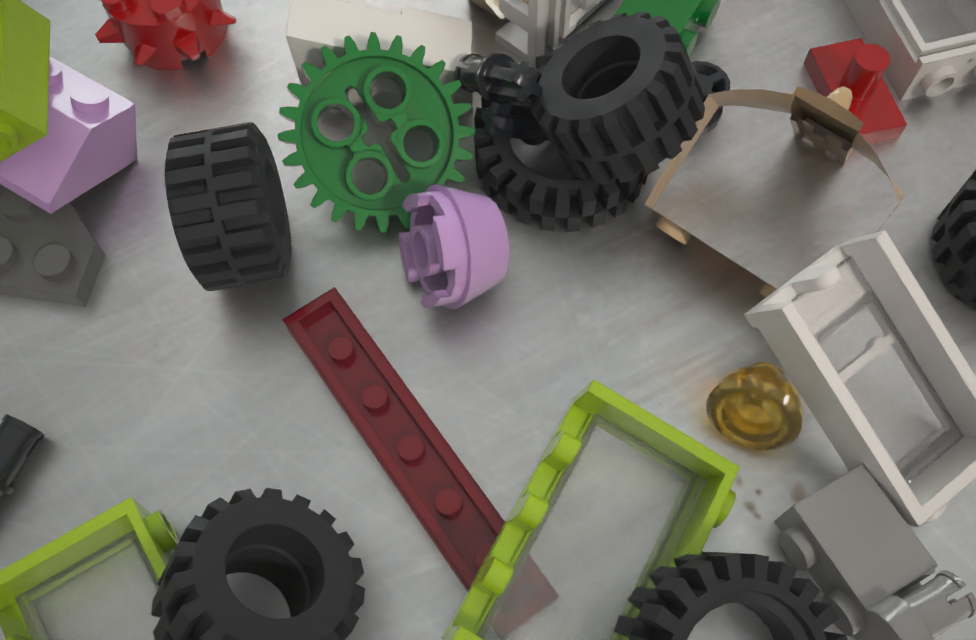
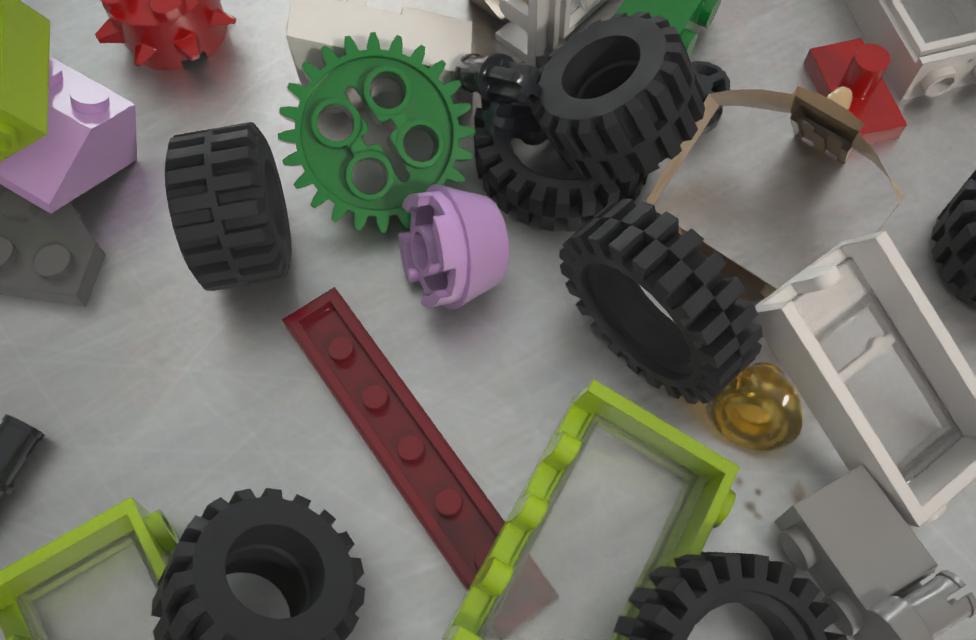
none -> black tyre [559,199,763,404]

